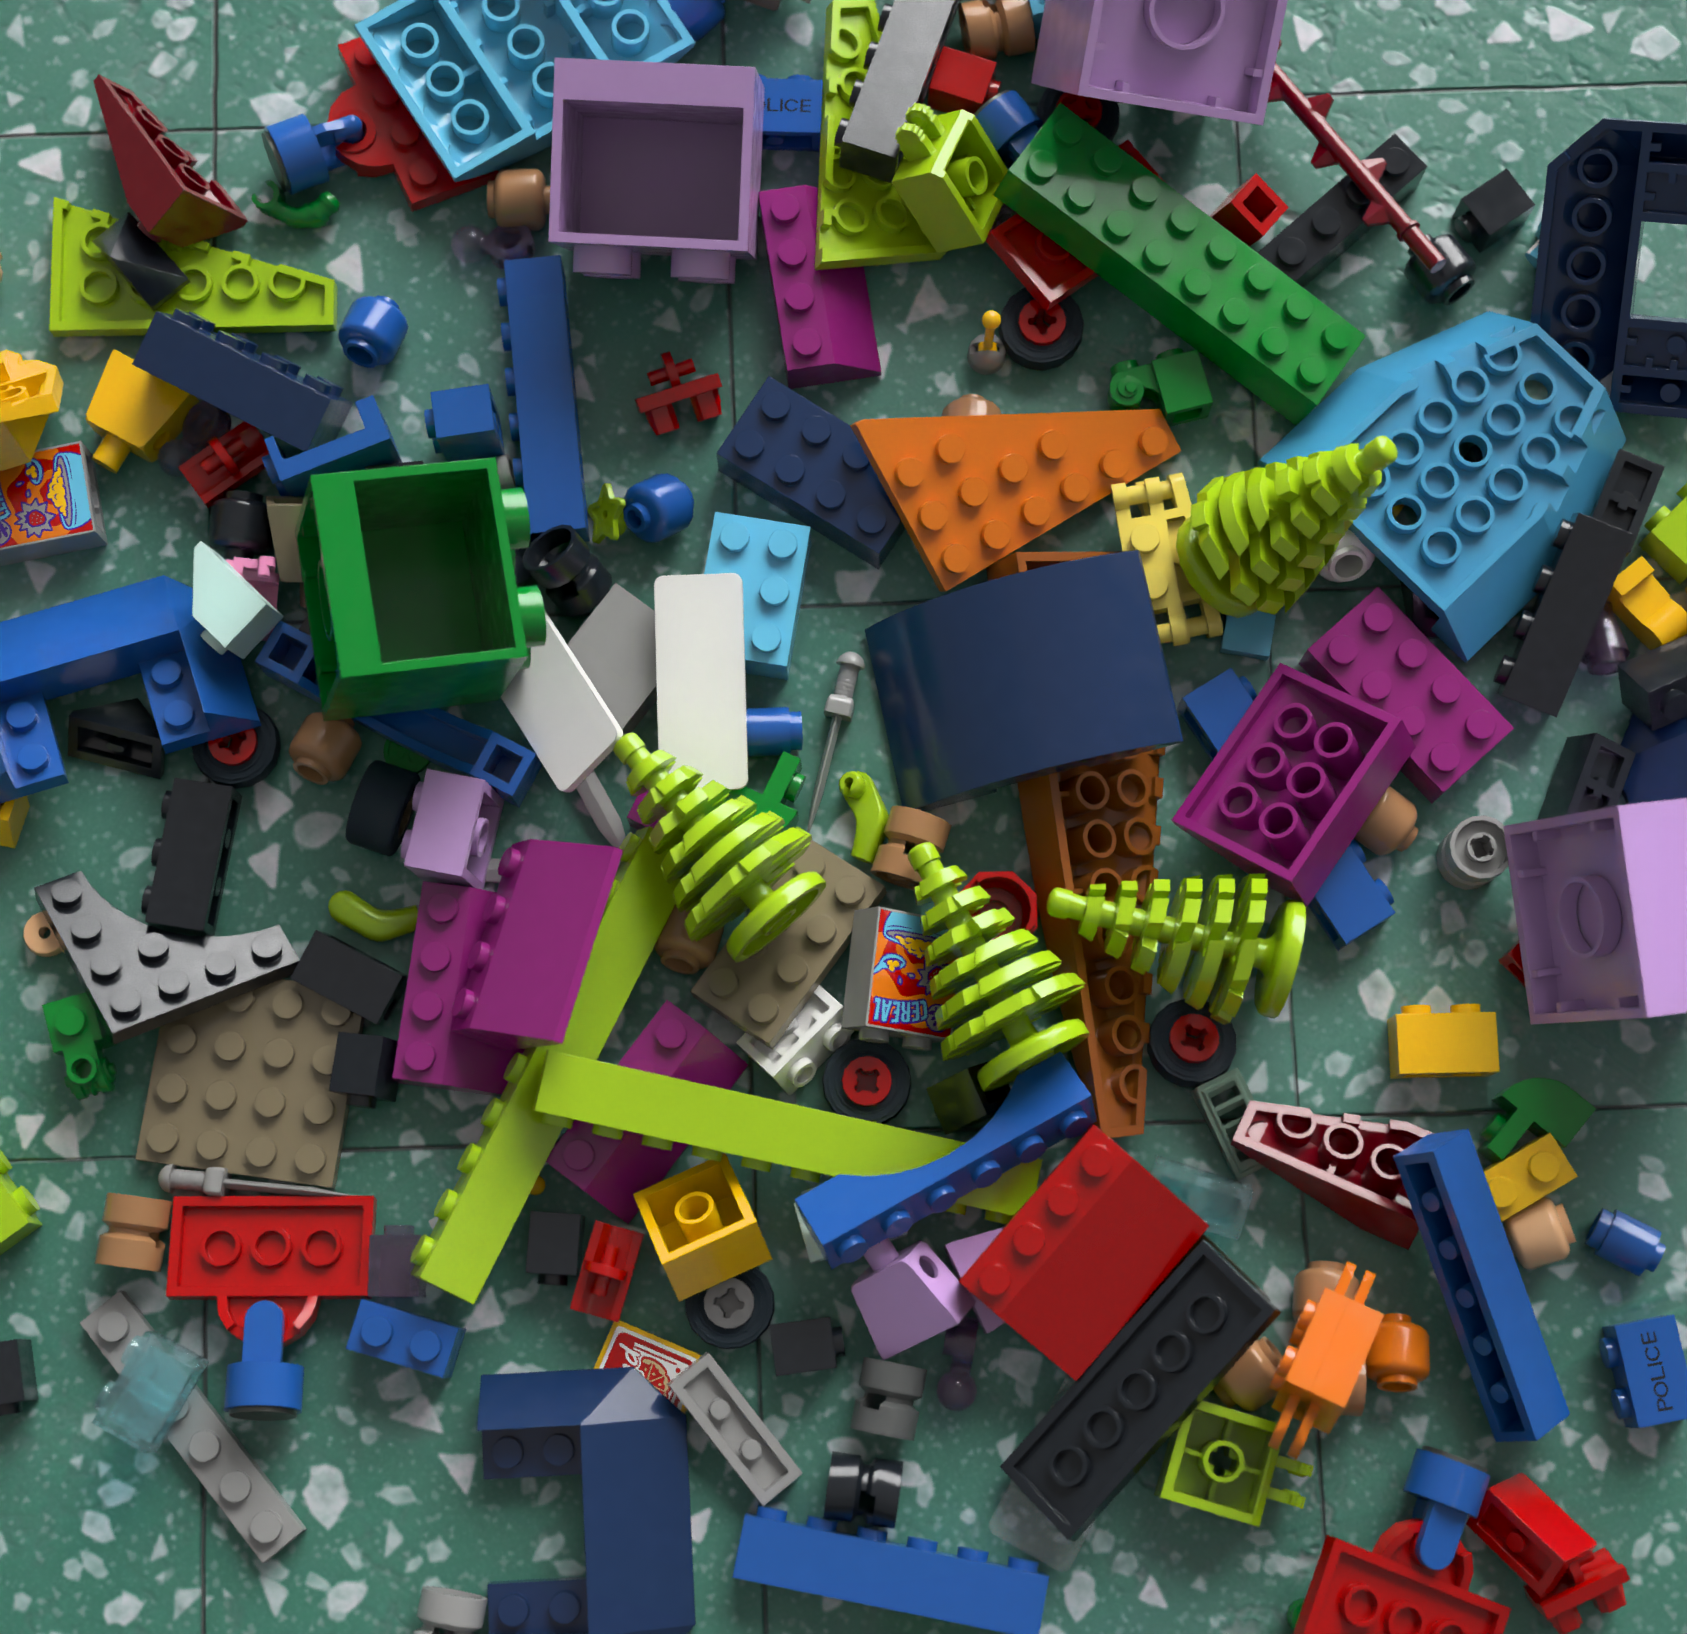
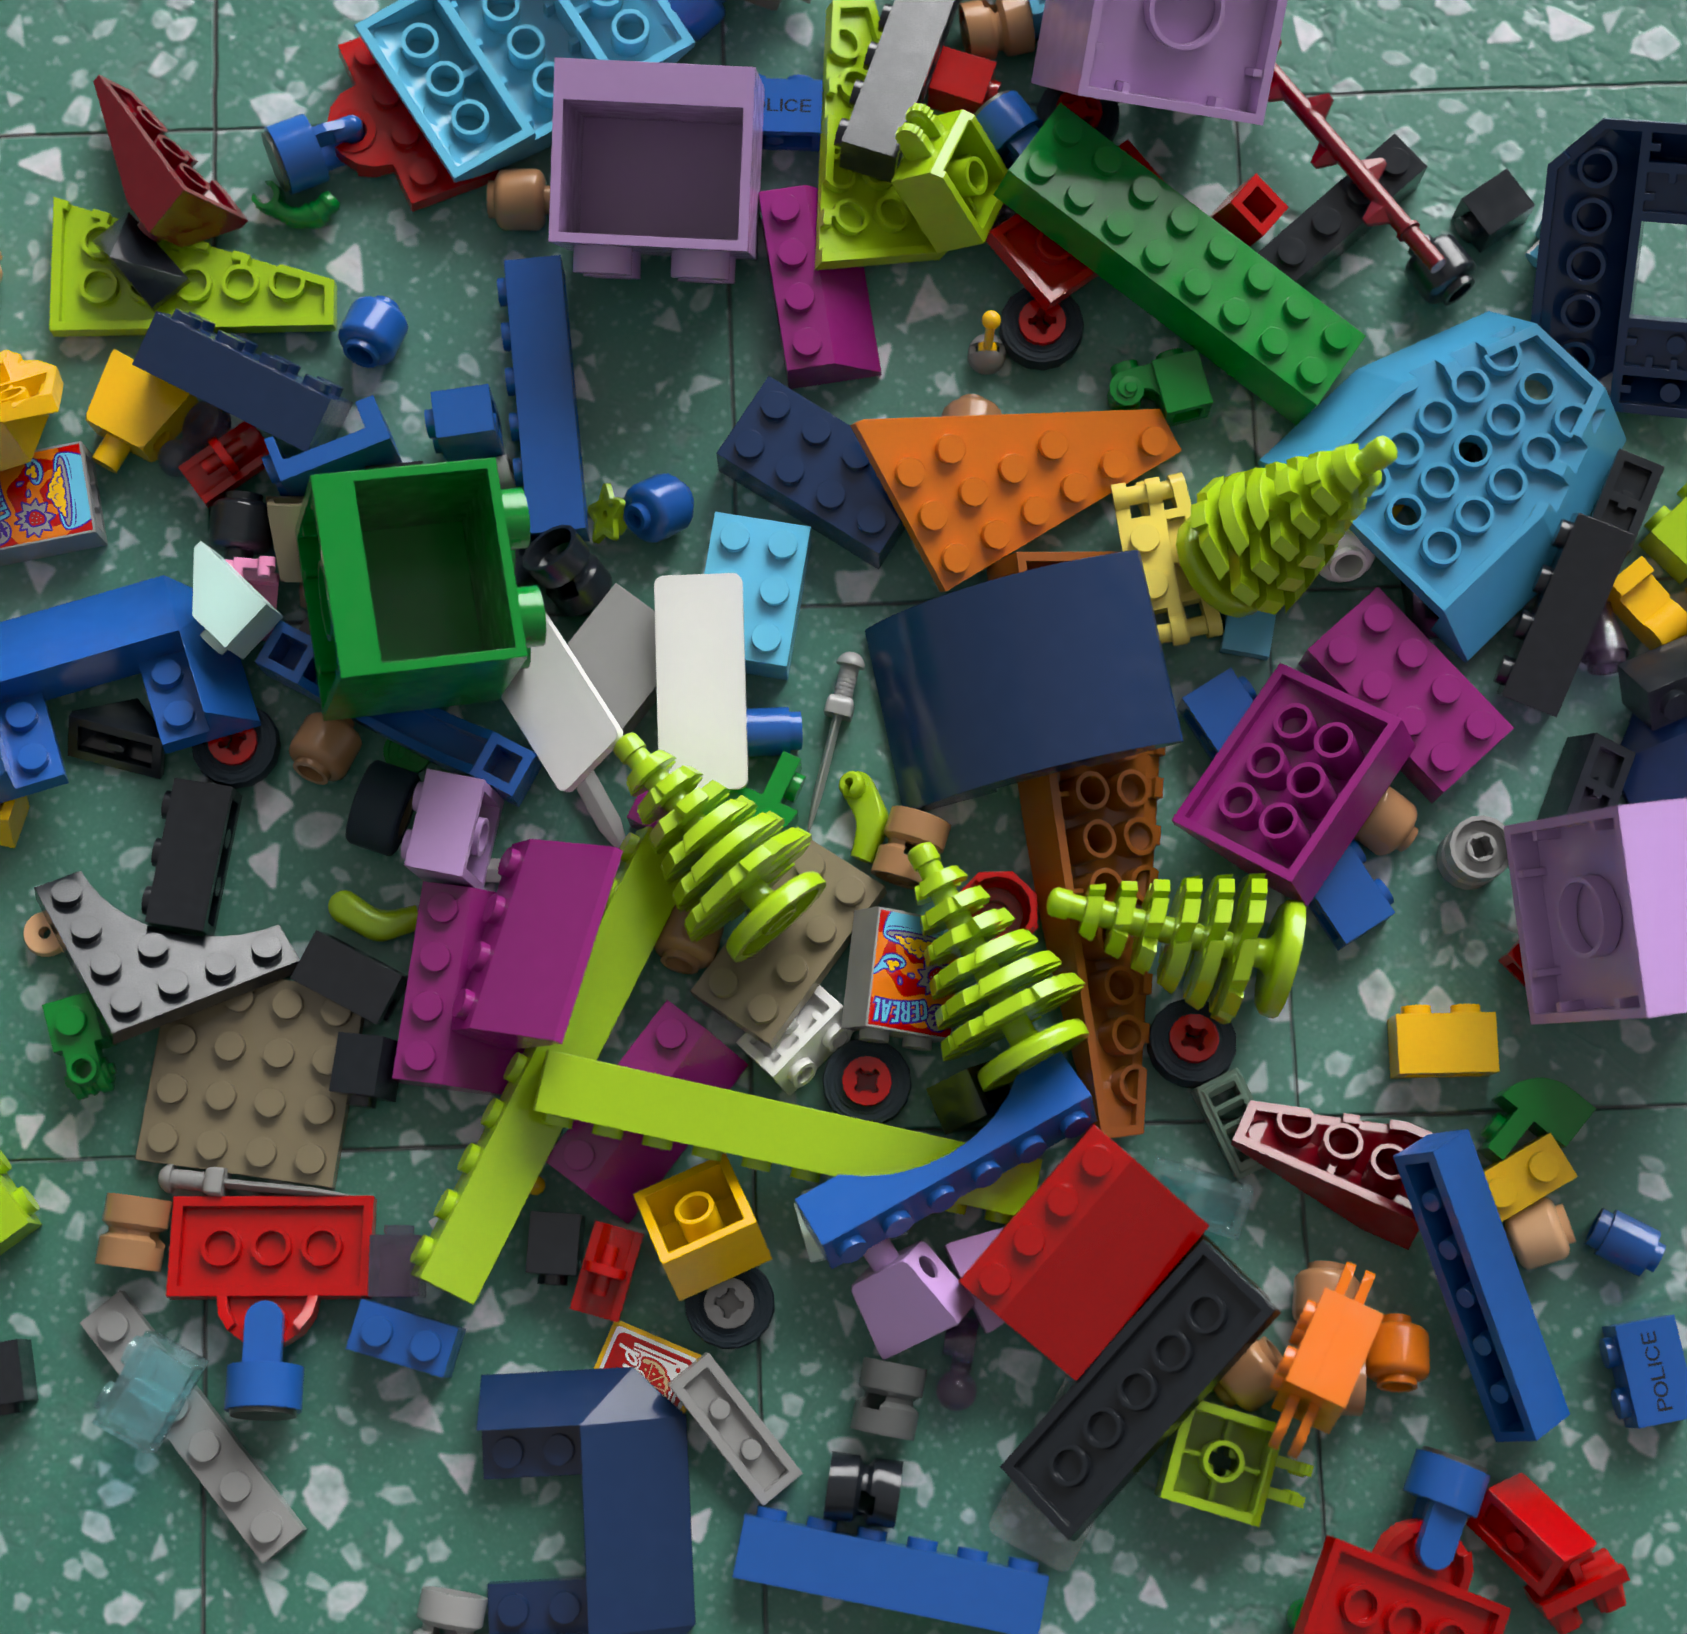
plate [451,225,536,269] -> none
red hips [634,351,722,436] -> none
black brick [769,1316,846,1376] -> none

